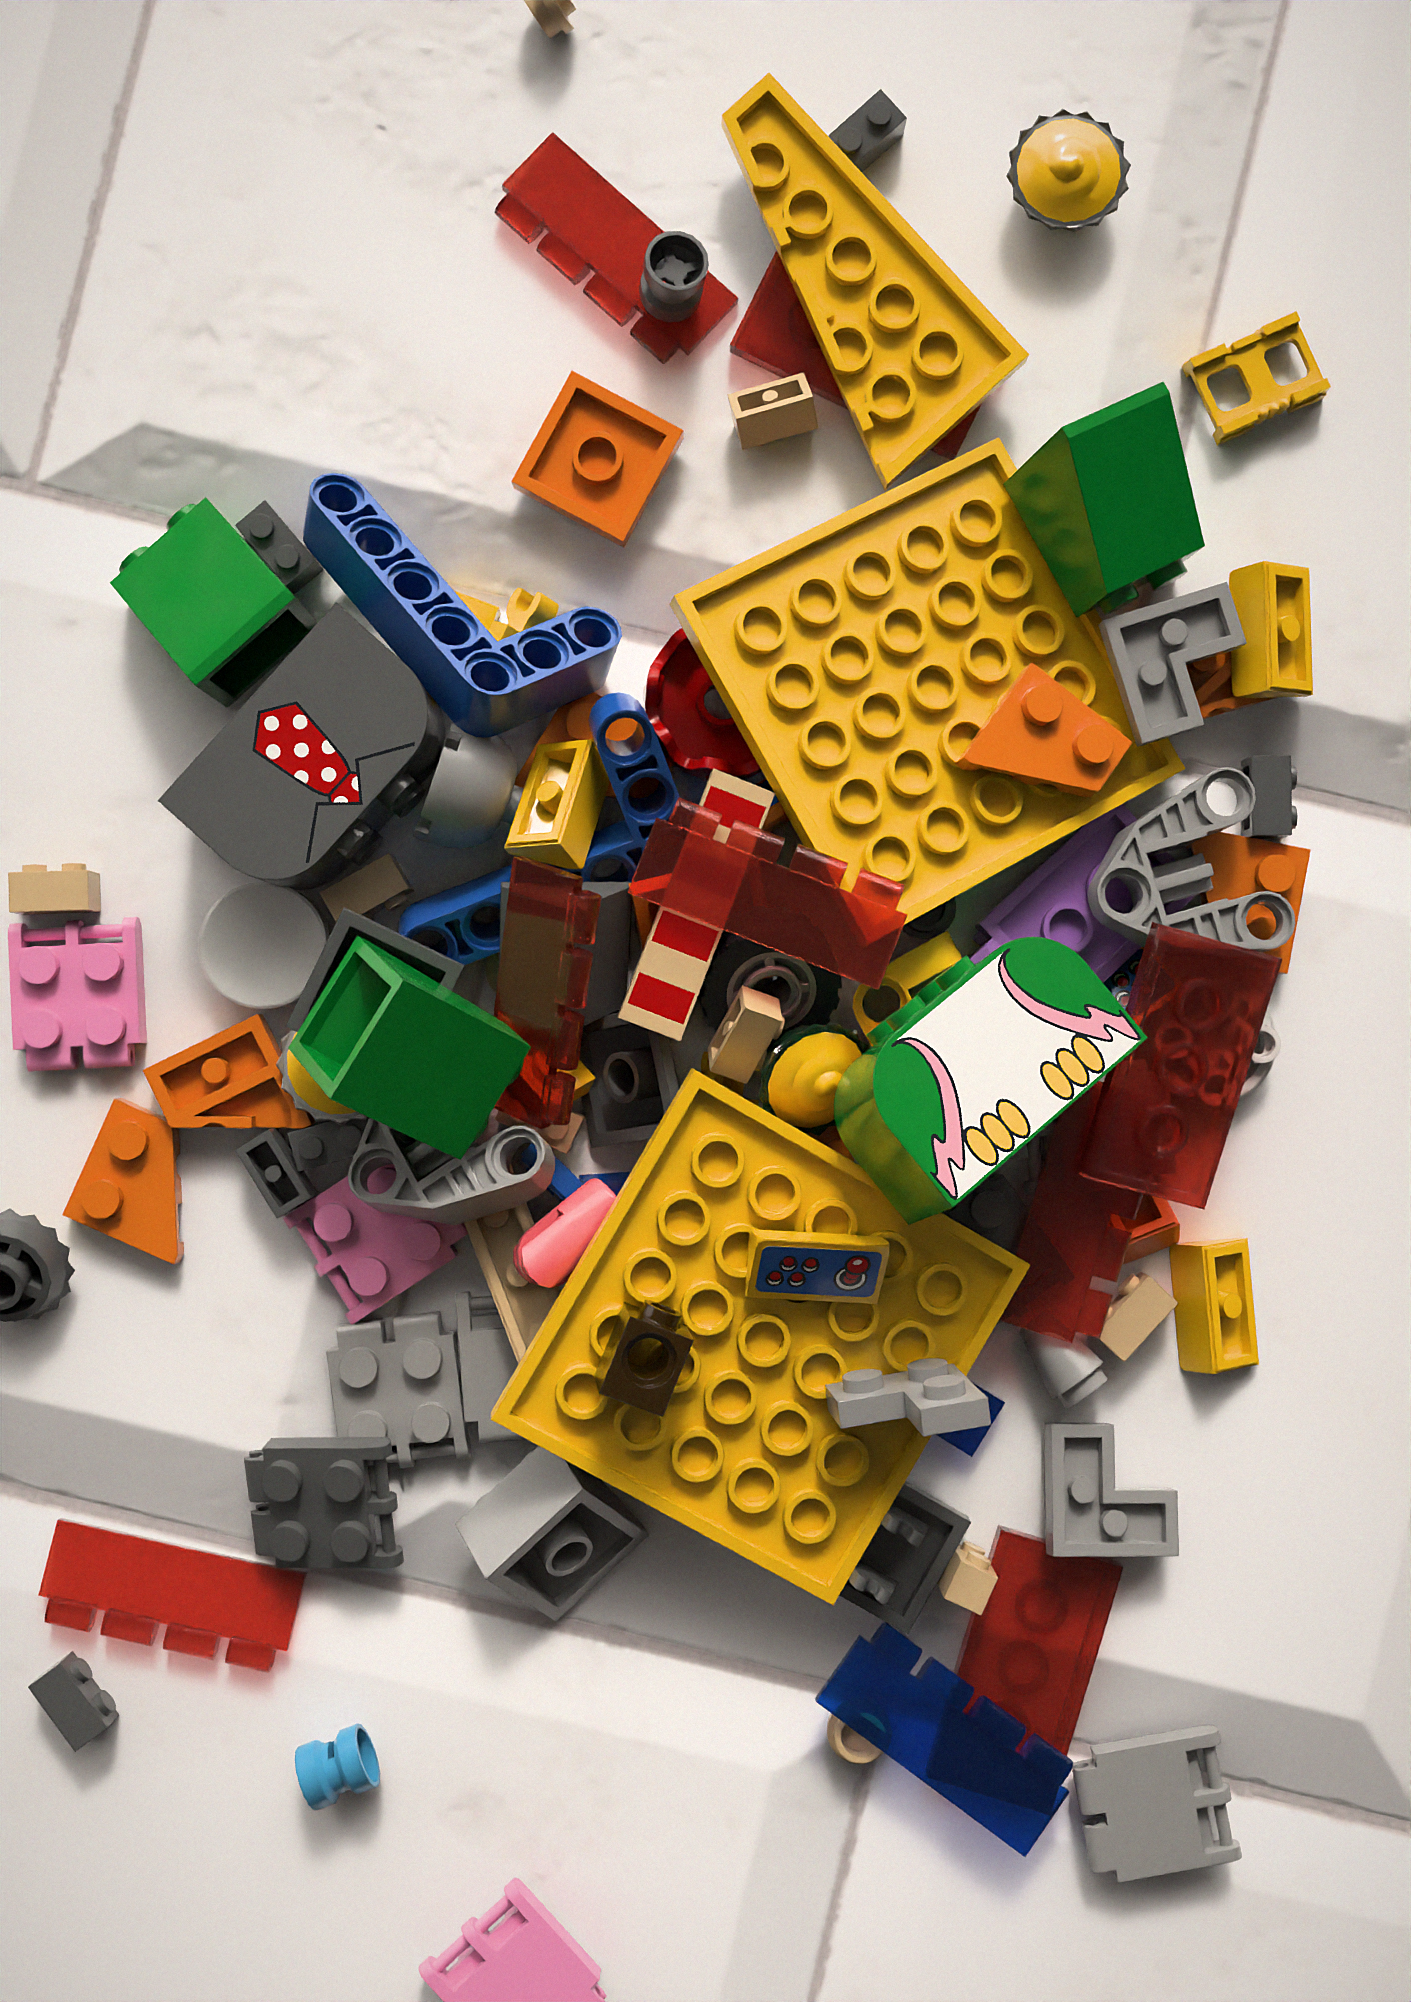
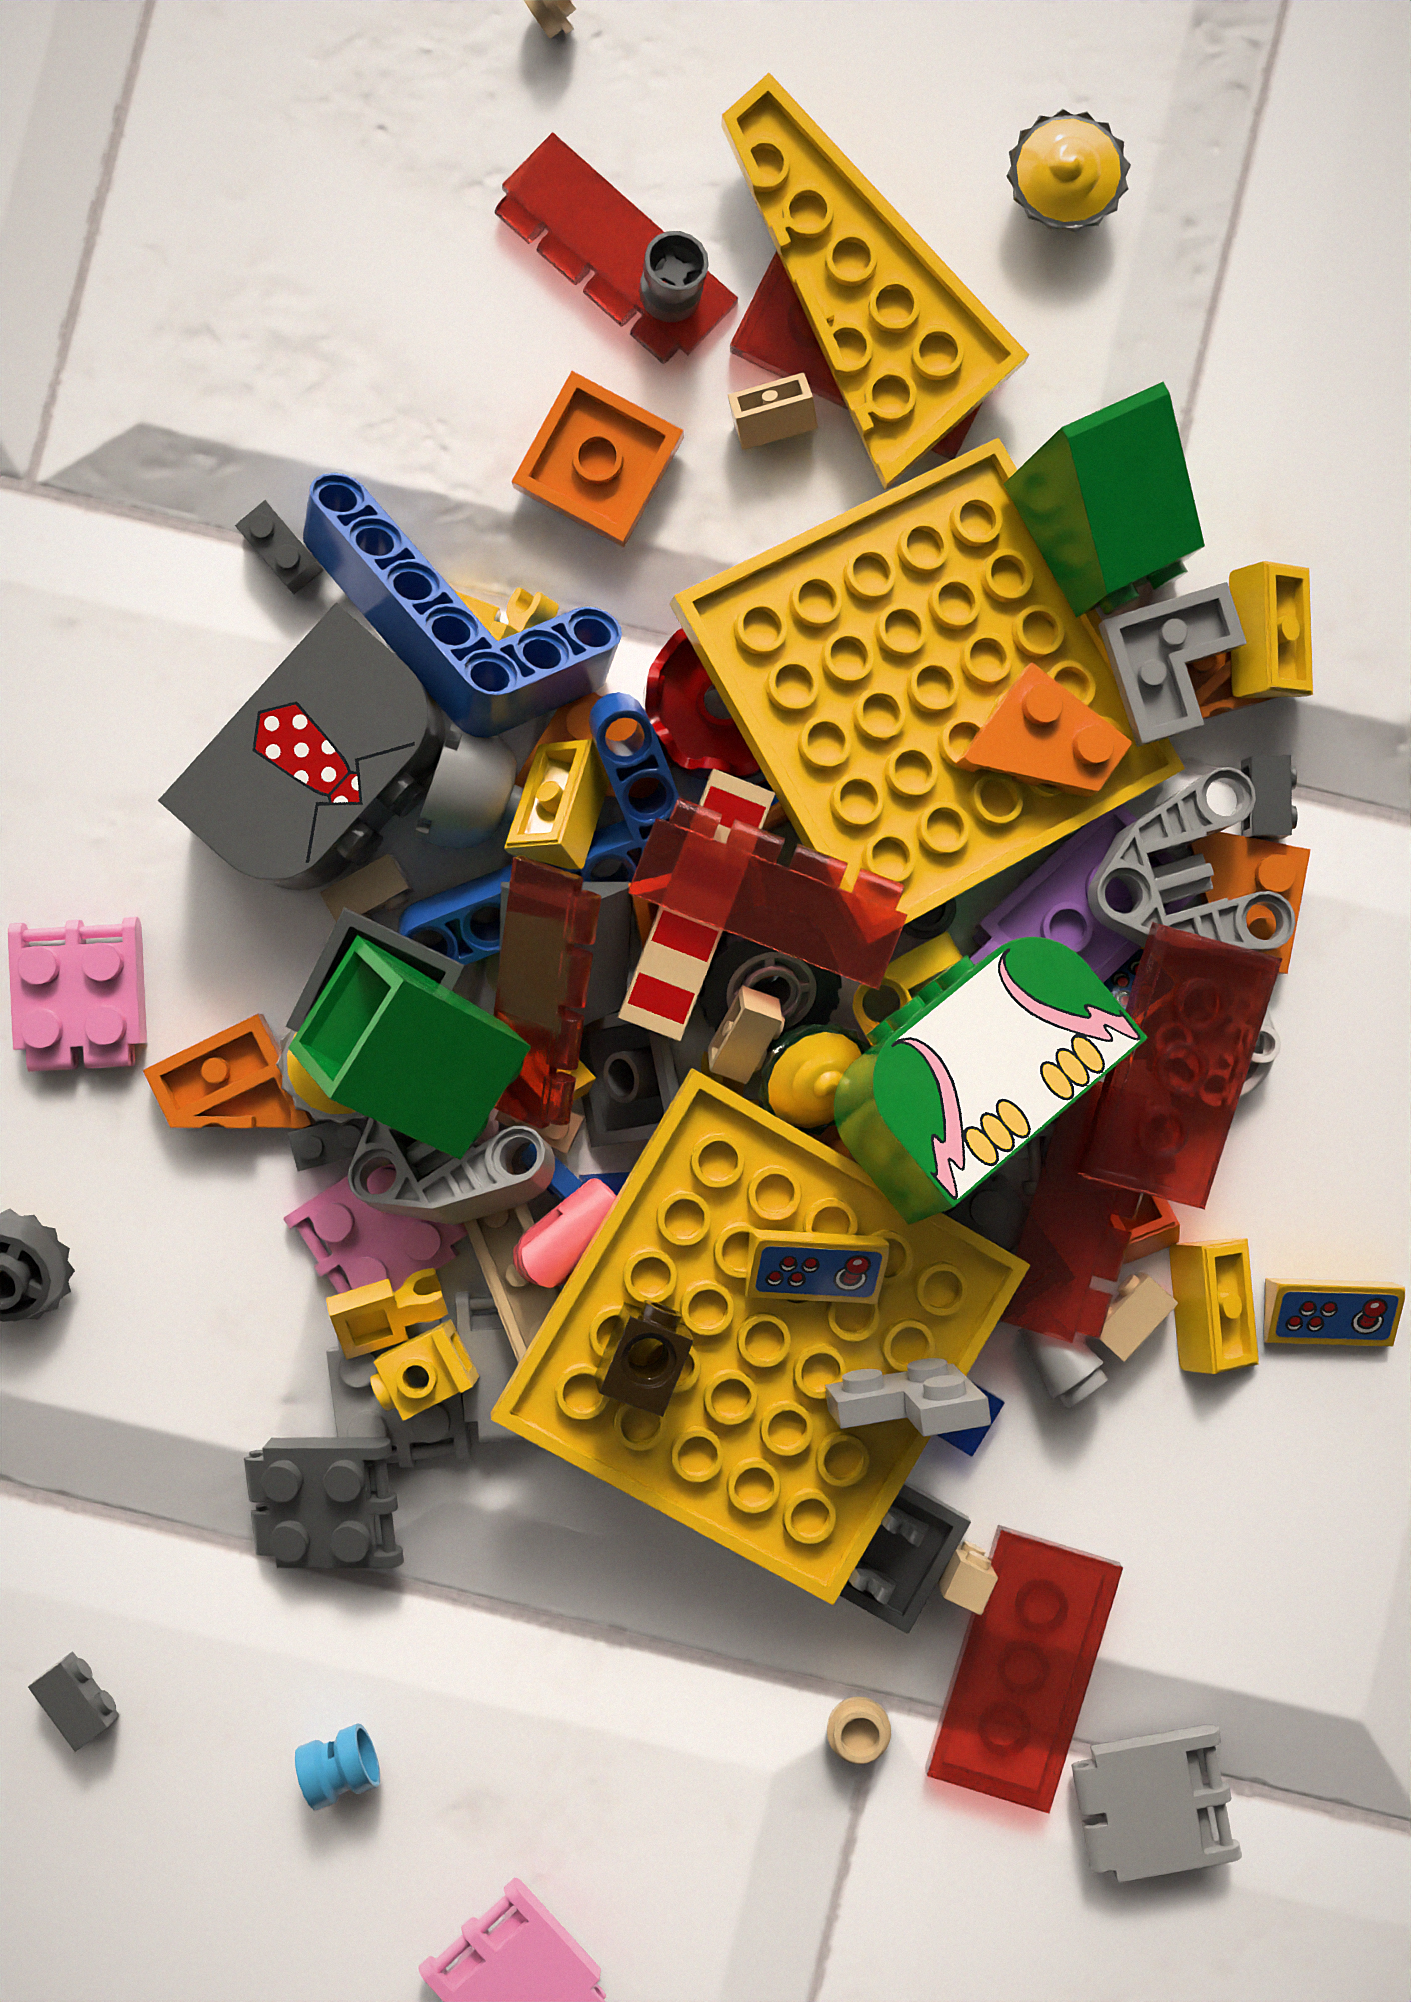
tan piece [8,863,101,915] -> none
clear red windscreen [38,1518,307,1673] -> none
orange wing [62,1098,184,1265] -> none
green slope [109,497,318,708] -> none
white tile [199,882,329,1010] -> none
dark grey piece [235,1128,319,1218] -> none
light grey slope [455,1446,649,1621] -> none
clear blue windscreen [815,1622,1073,1857] -> none
dark grey piece [828,89,907,172] -> none
light grey plate [1045,1423,1179,1557] -> none
yellow piece [1181,311,1331,446] -> none
none -> yellow plate [326,1268,448,1360]
none -> yellow brick [370,1319,479,1421]
none -> slope [1264,1278,1405,1347]

